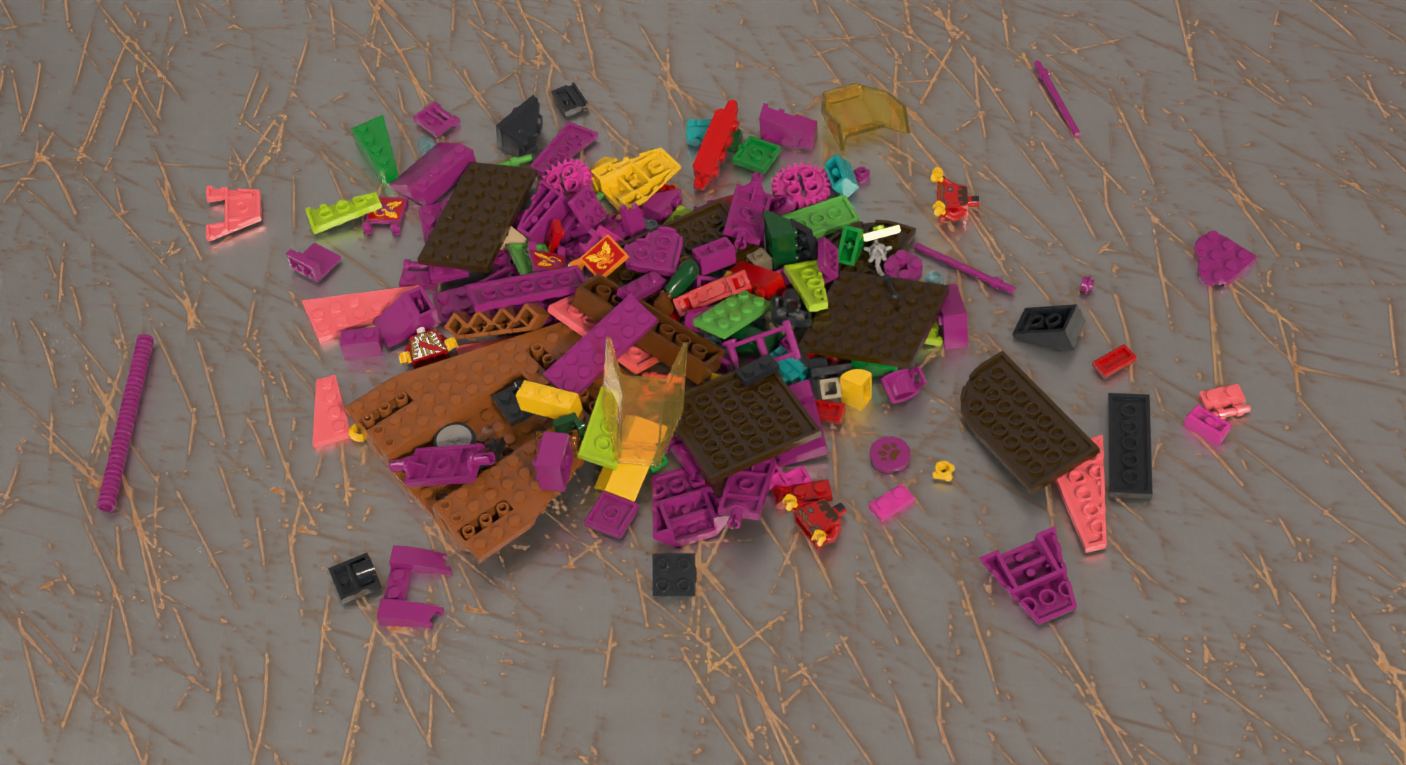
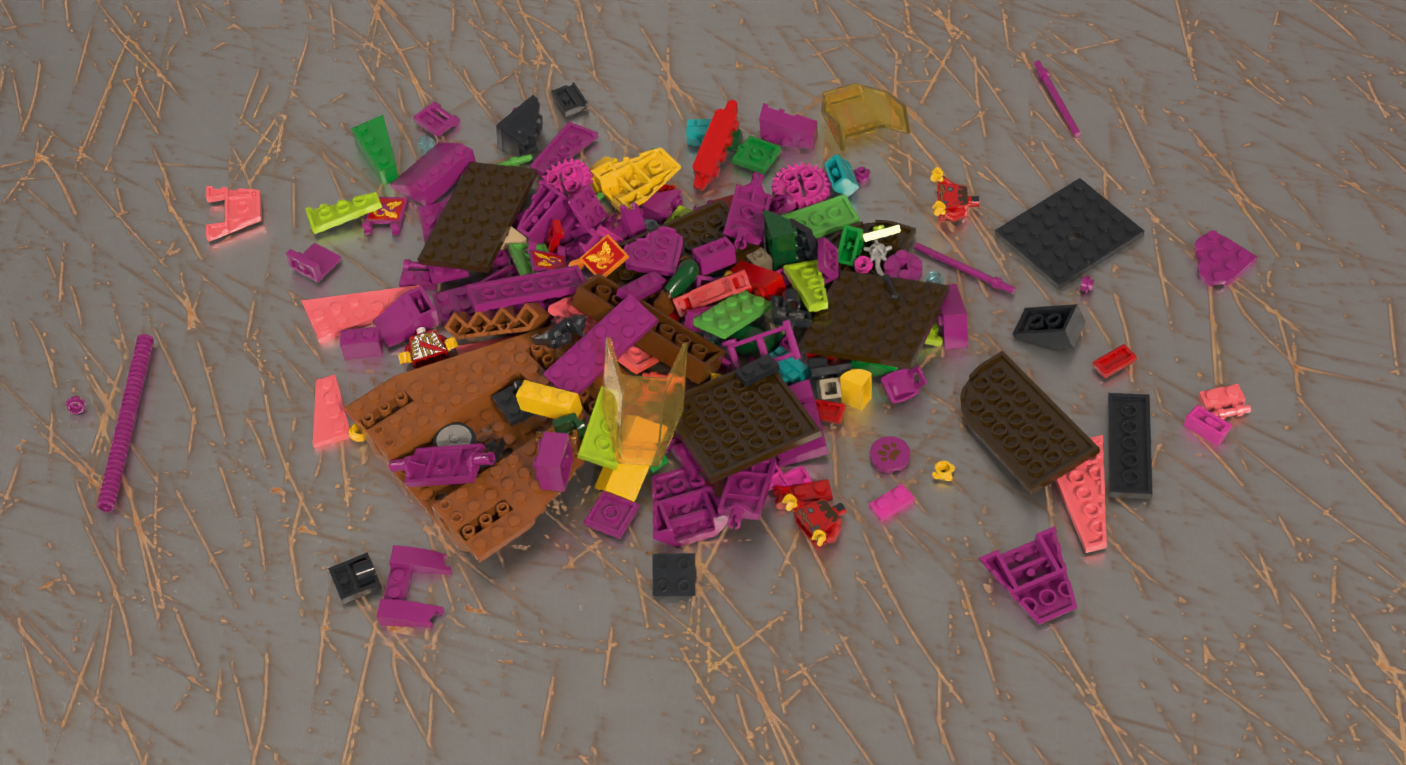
none -> magenta plate [66,396,86,414]
none -> black animal [530,314,587,349]
none -> dark pink plate [854,256,873,273]
none -> black plate [994,178,1144,290]

